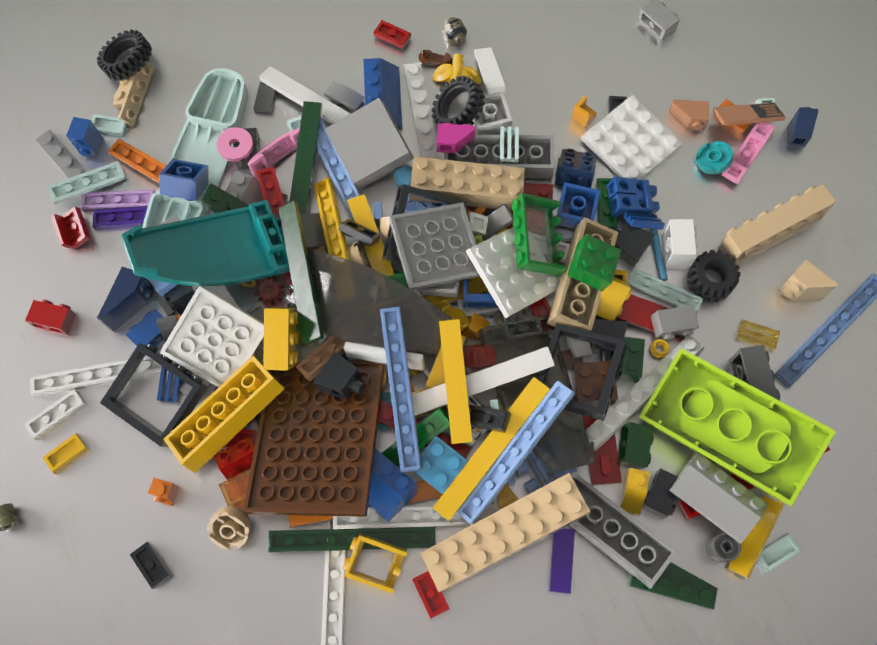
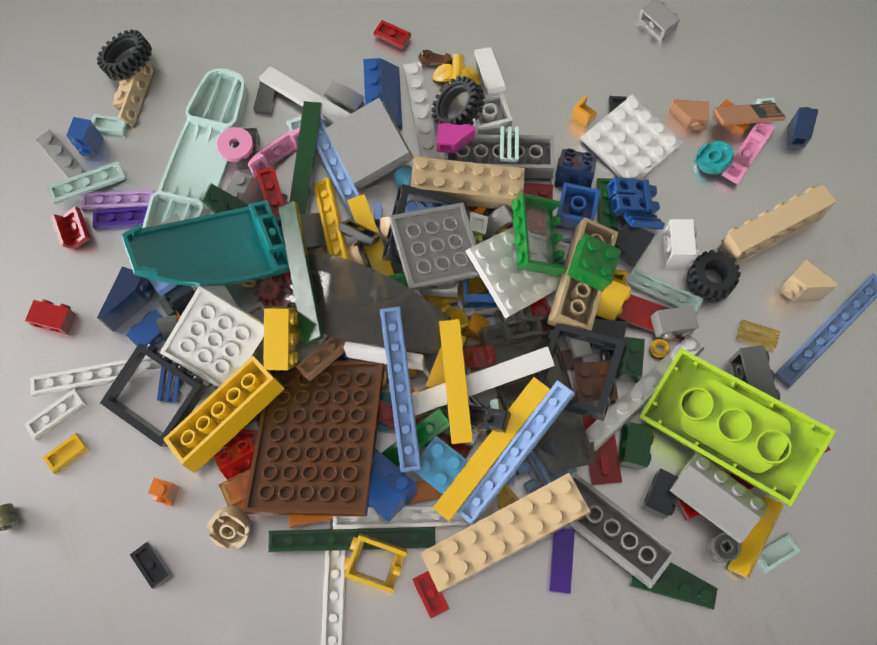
orange plate [107,138,166,183] -> none
blue brick [159,159,209,201] -> none
black torso [313,351,365,399] -> none
head [442,17,467,44] -> none
yellow slope [620,468,650,516] -> none
dark azure bar [650,229,668,281] -> none

